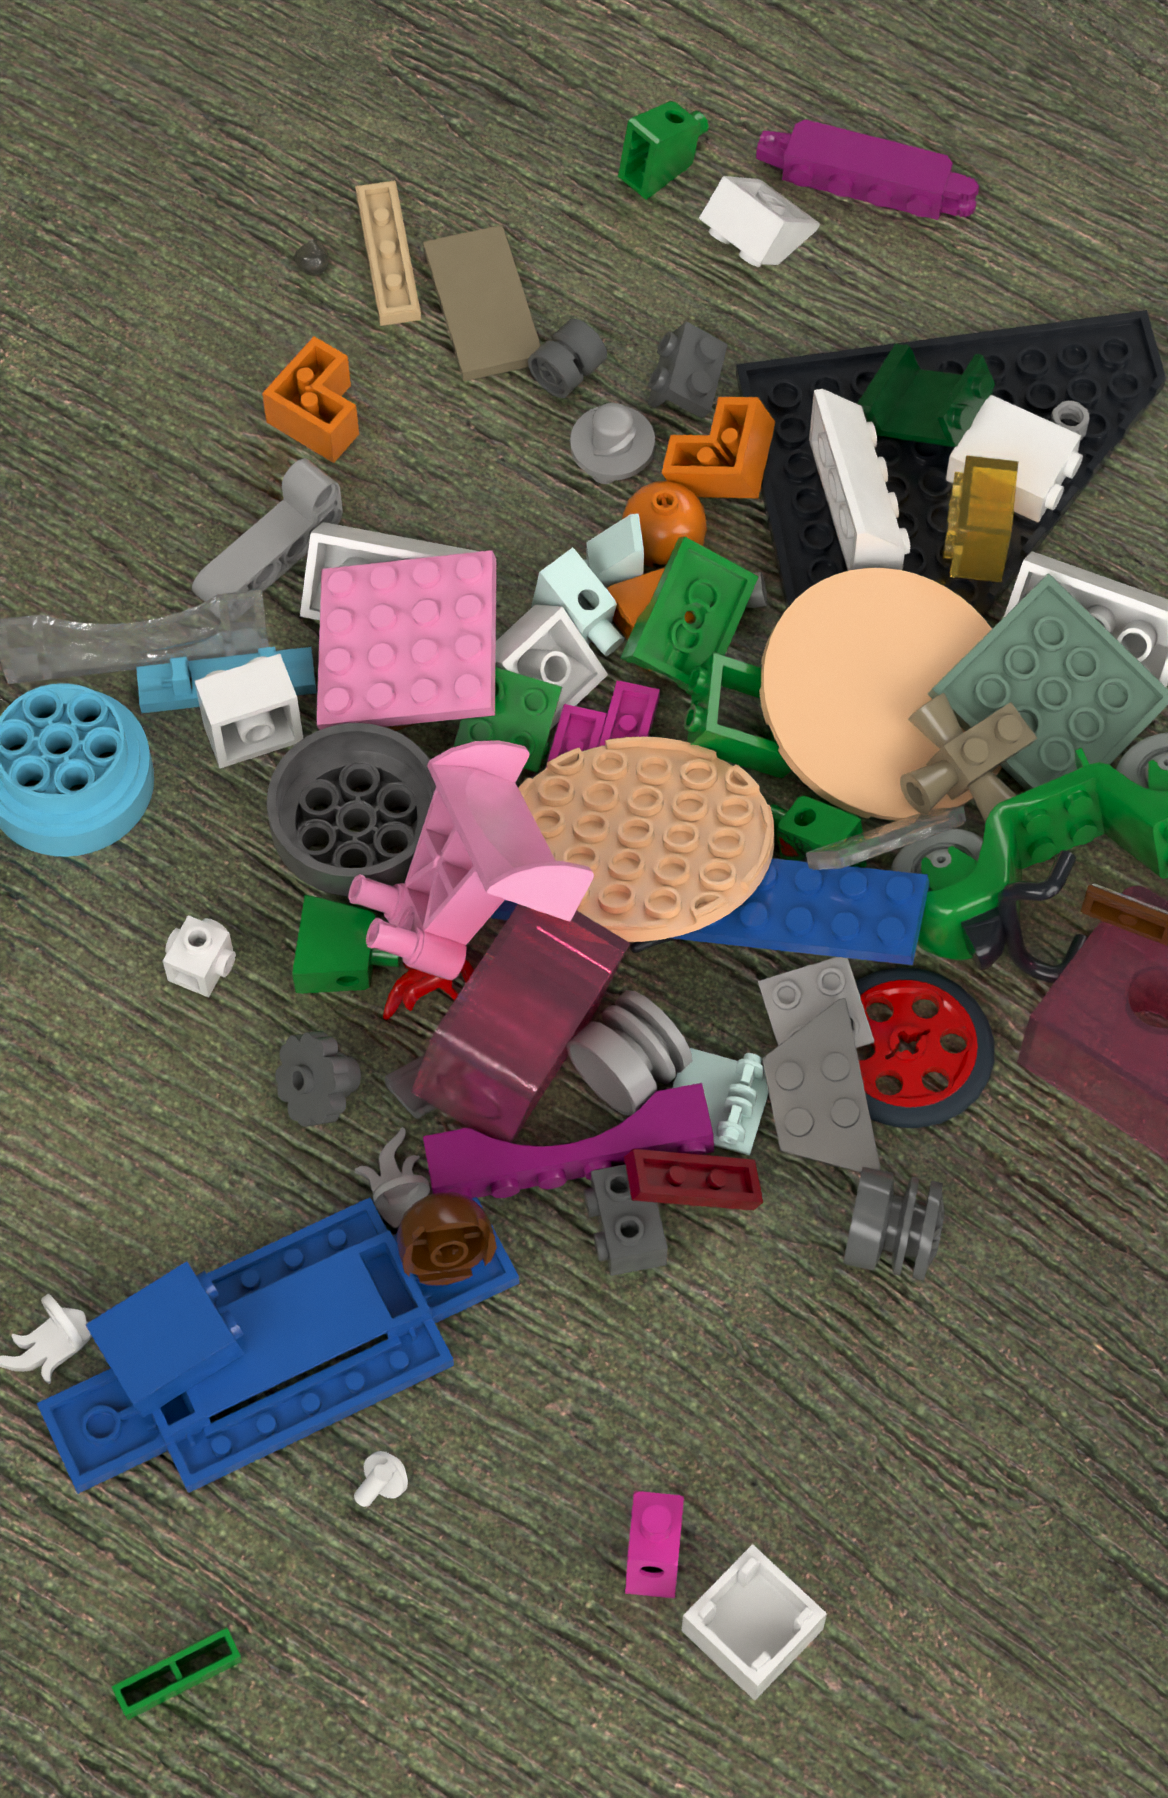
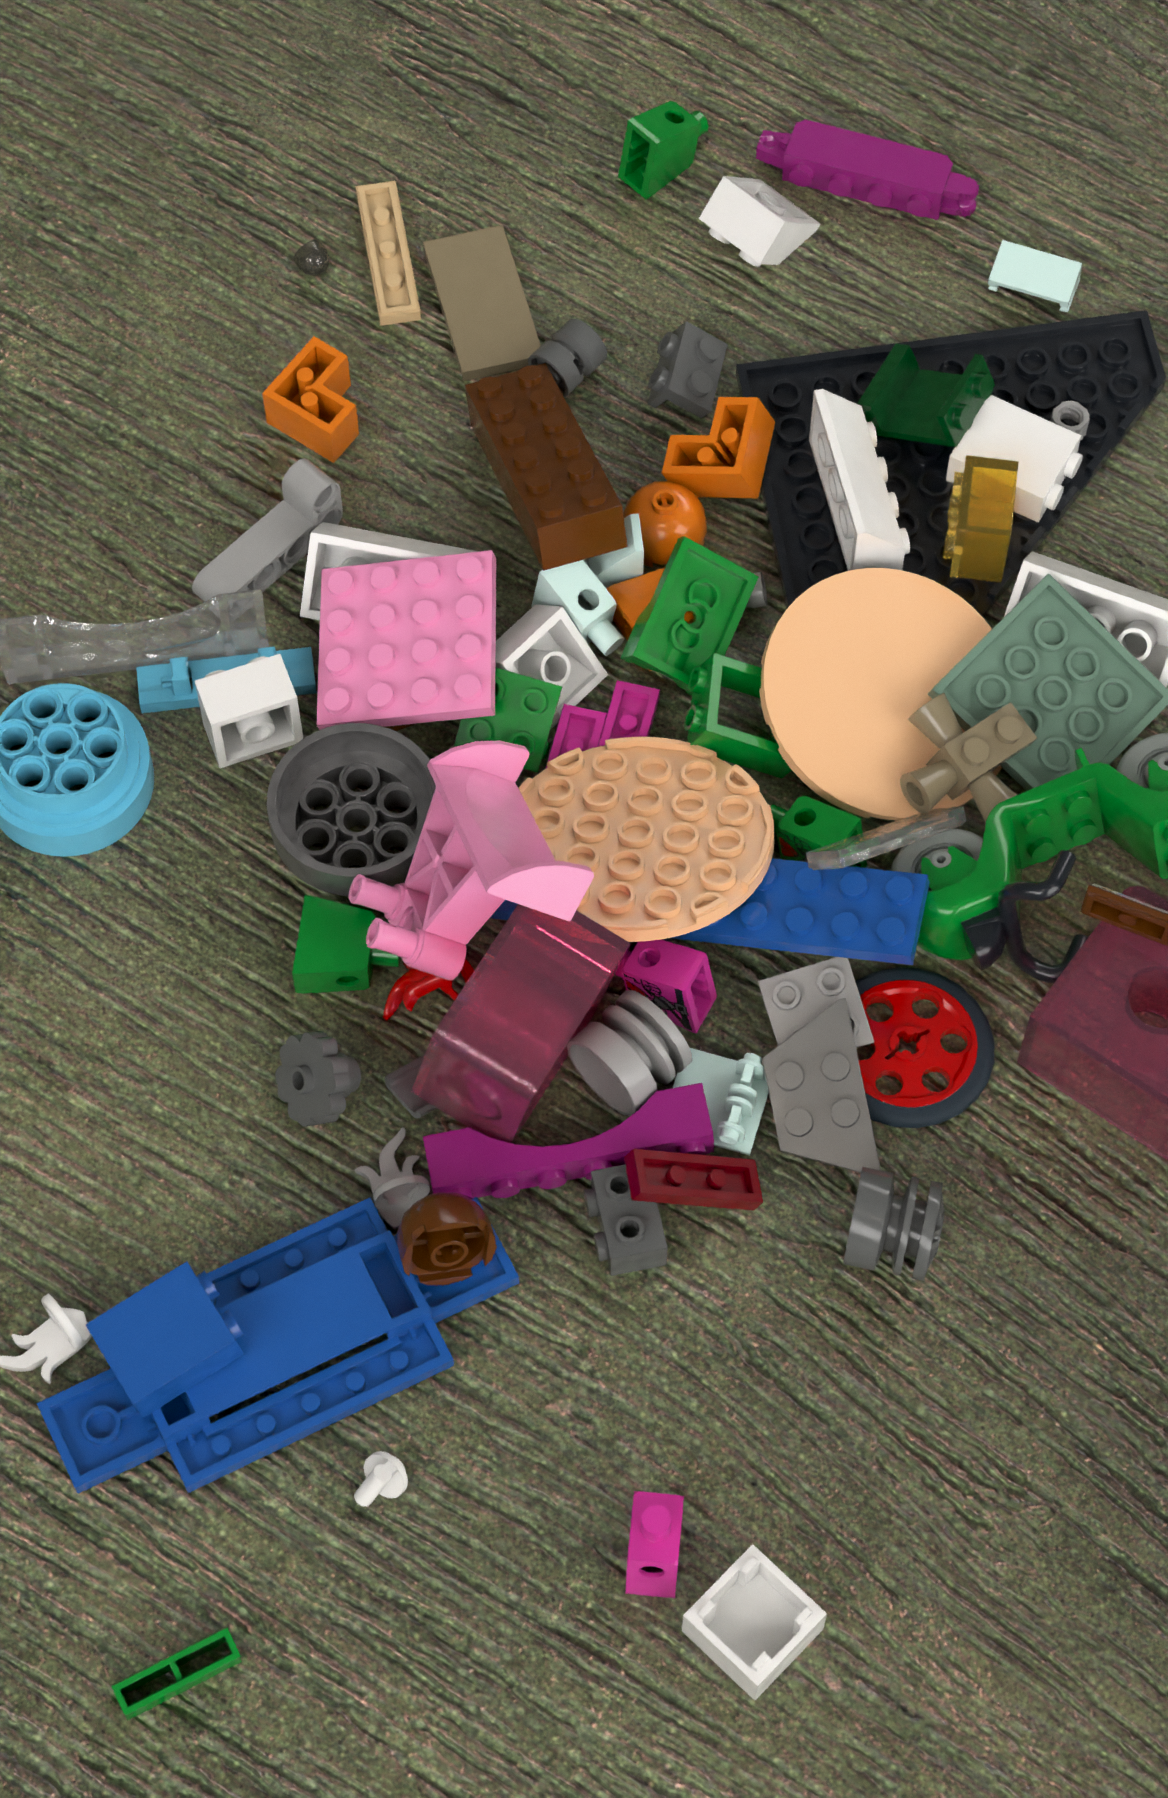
white brick [163,915,236,998] -> none
light grey plate [570,403,655,484] -> none
none -> reddish brown brick [464,363,628,571]
none -> dark pink torso [605,940,717,1034]
none -> light aqua hinge [988,240,1082,313]

